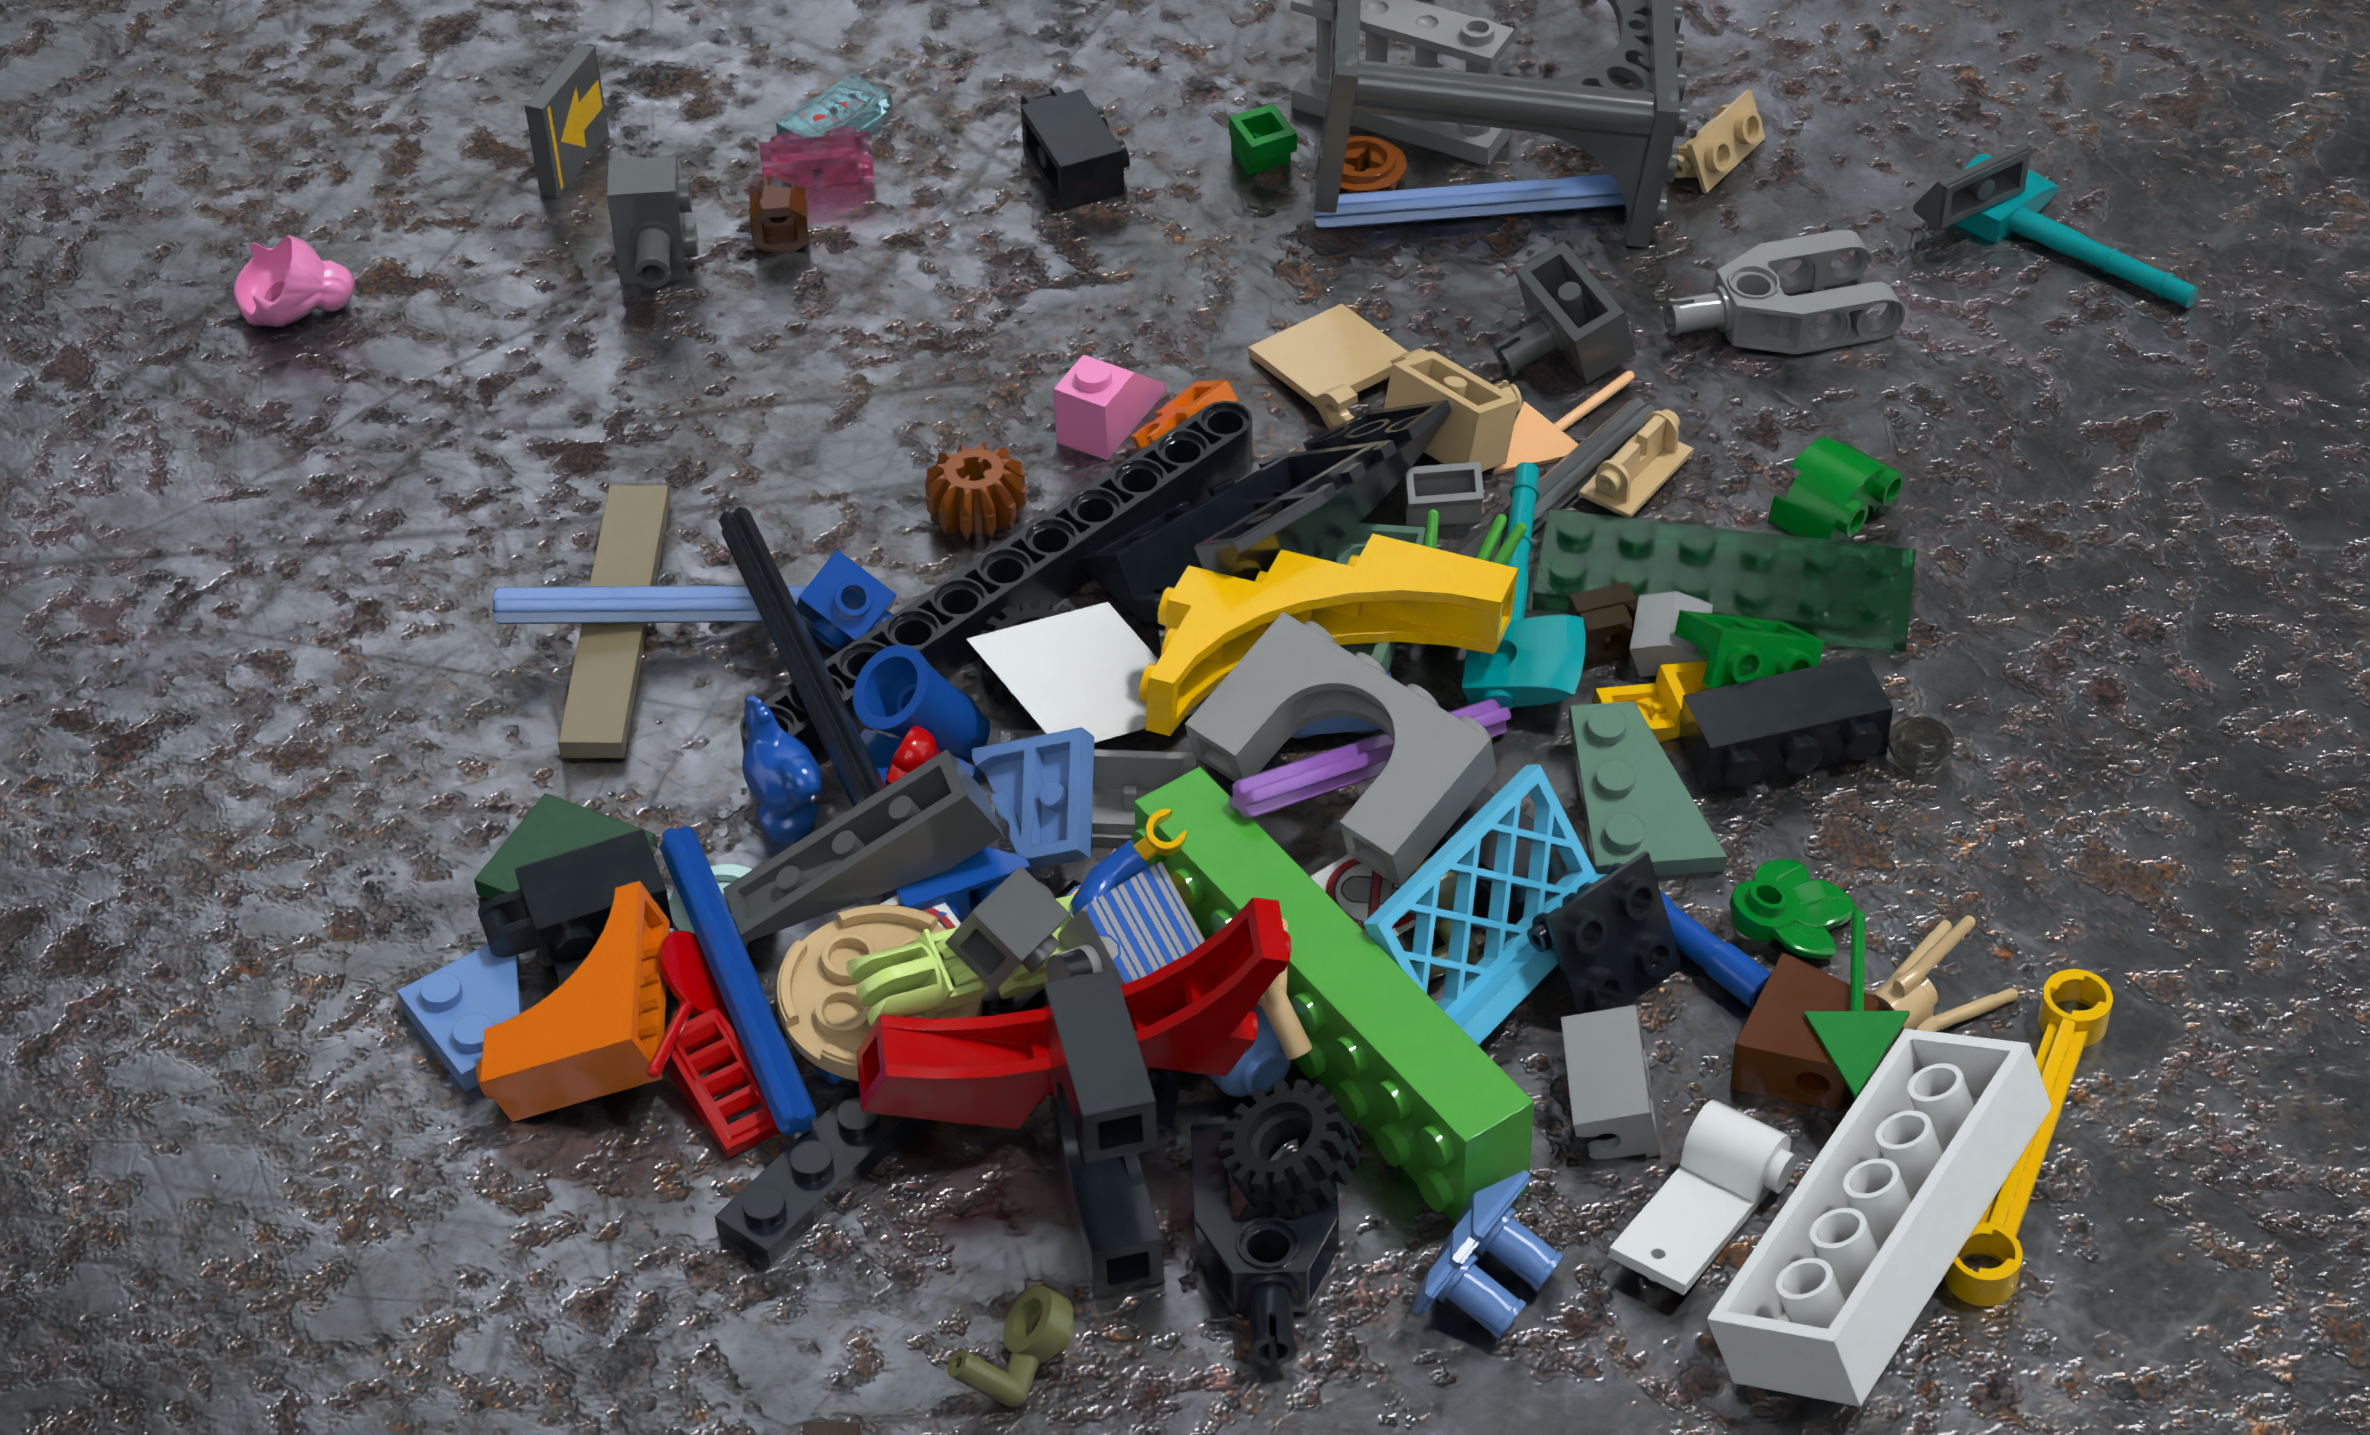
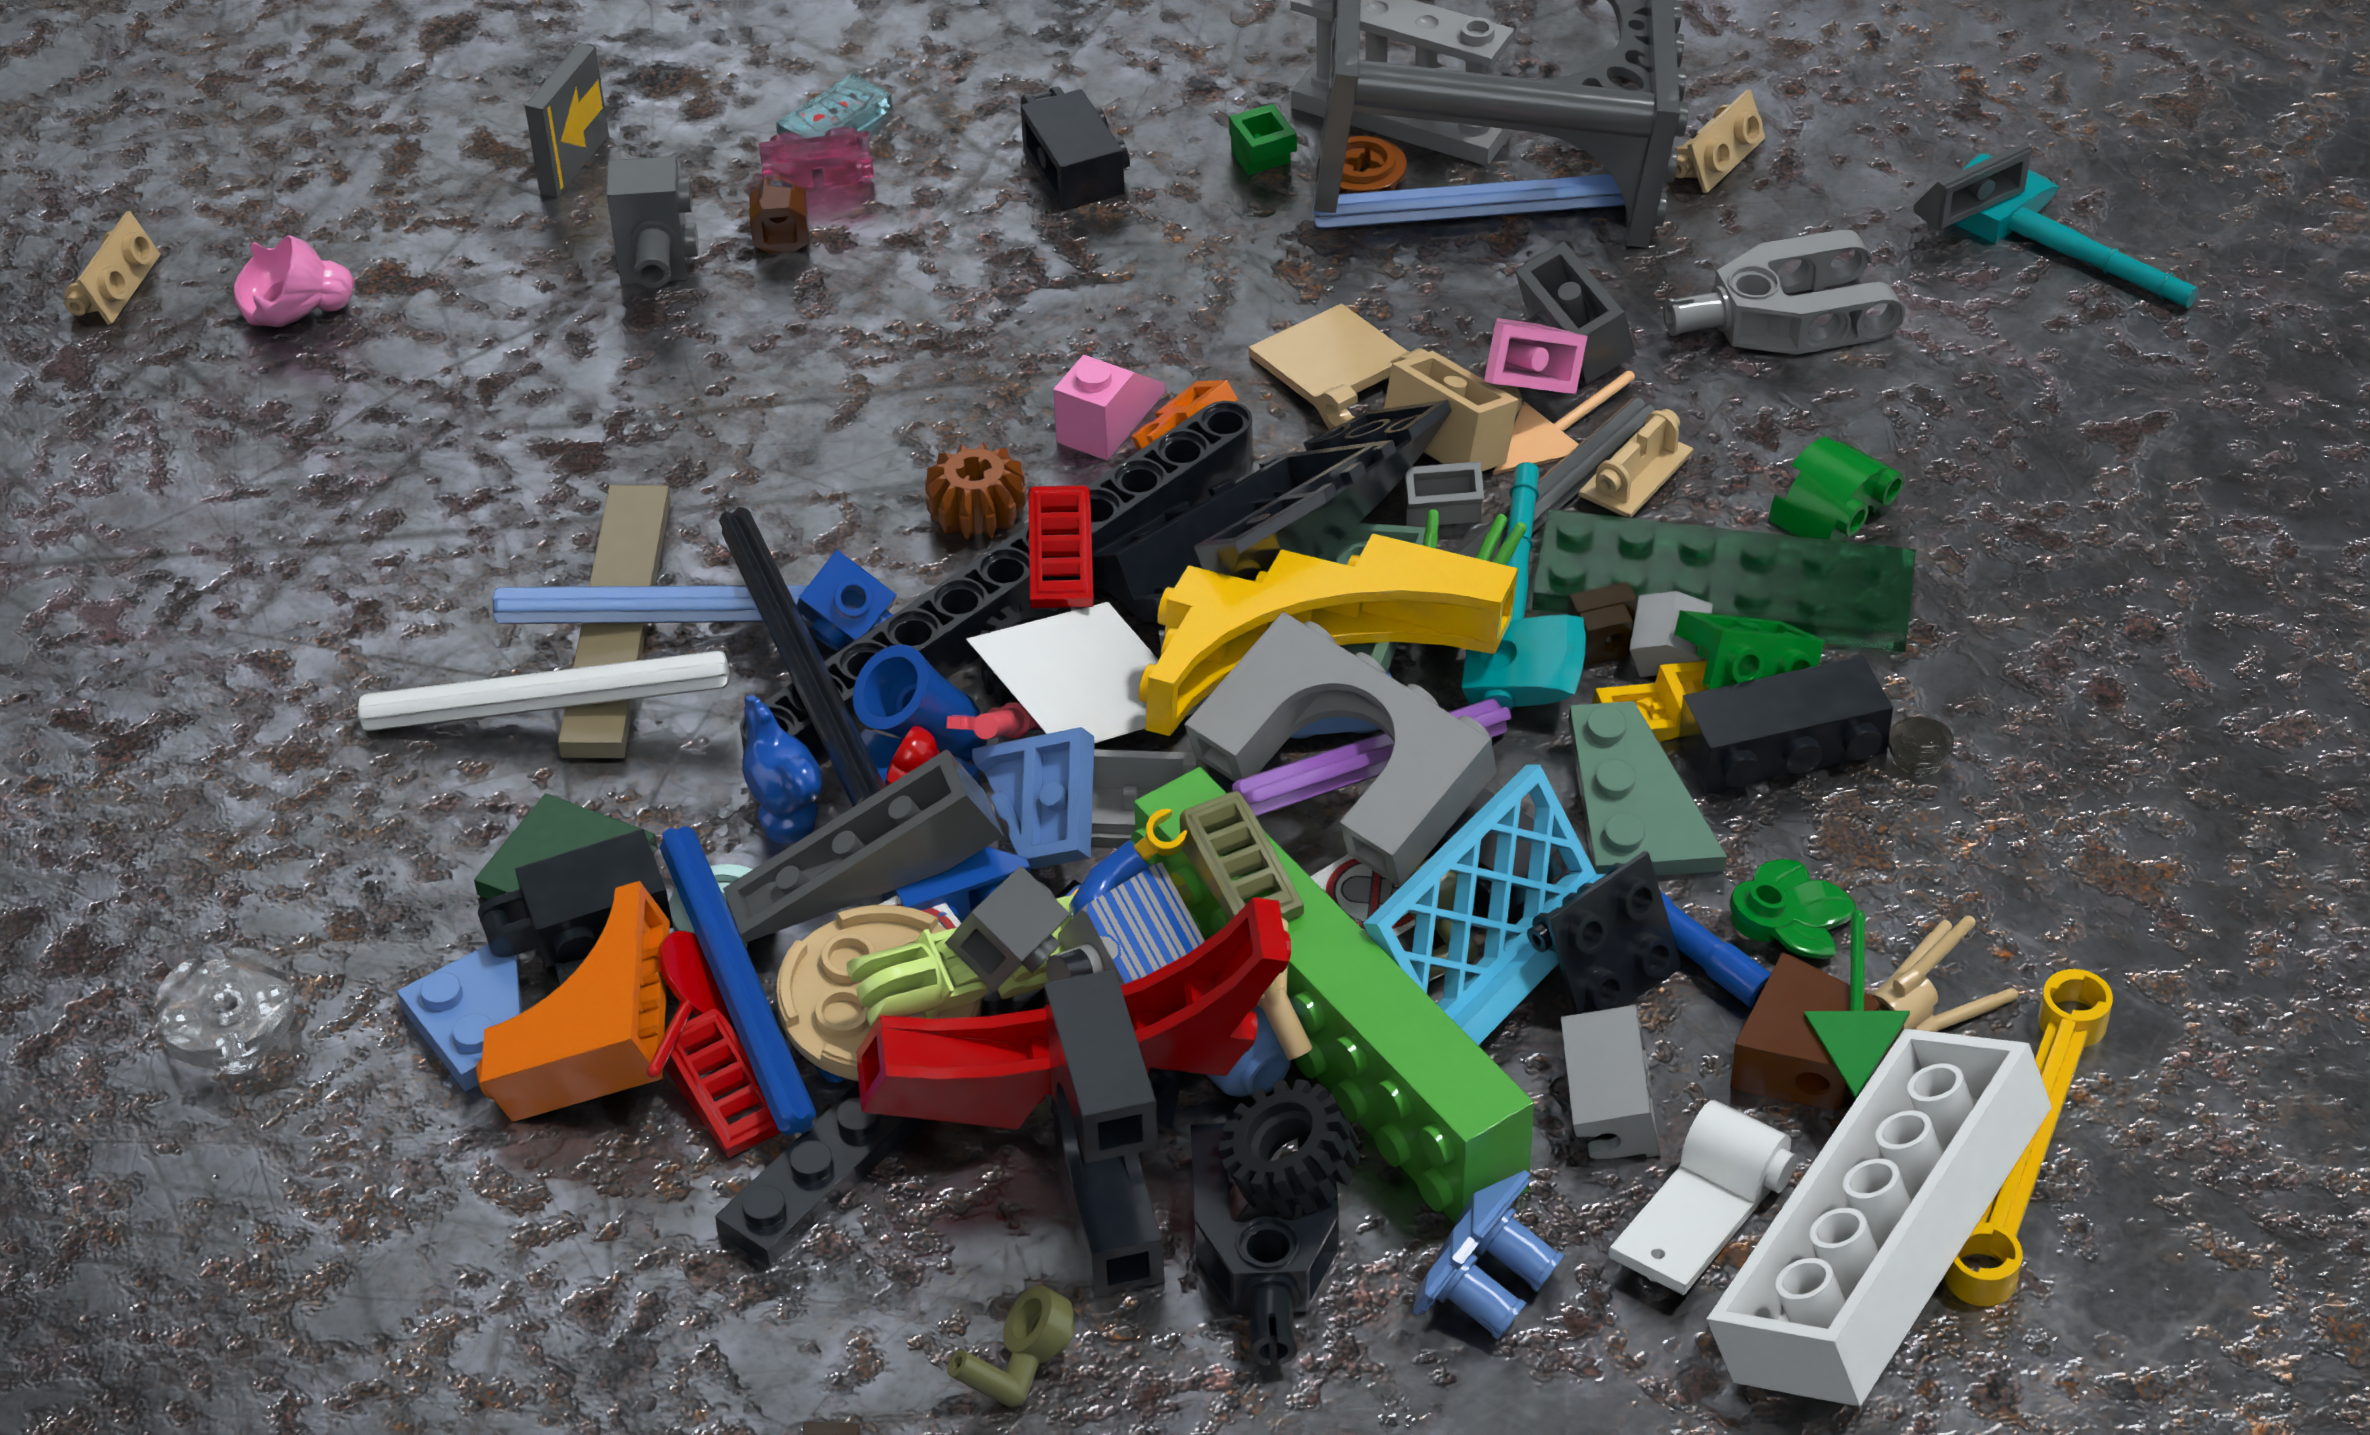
none -> tan hinge [64,211,161,325]
none -> clear plate [155,947,297,1075]
none -> white axle [357,651,730,731]
none -> coral piece [946,702,1043,739]
none -> red slope [1028,485,1093,608]
none -> olive slope [1179,791,1304,921]
none -> bright pink slope [1484,318,1588,394]

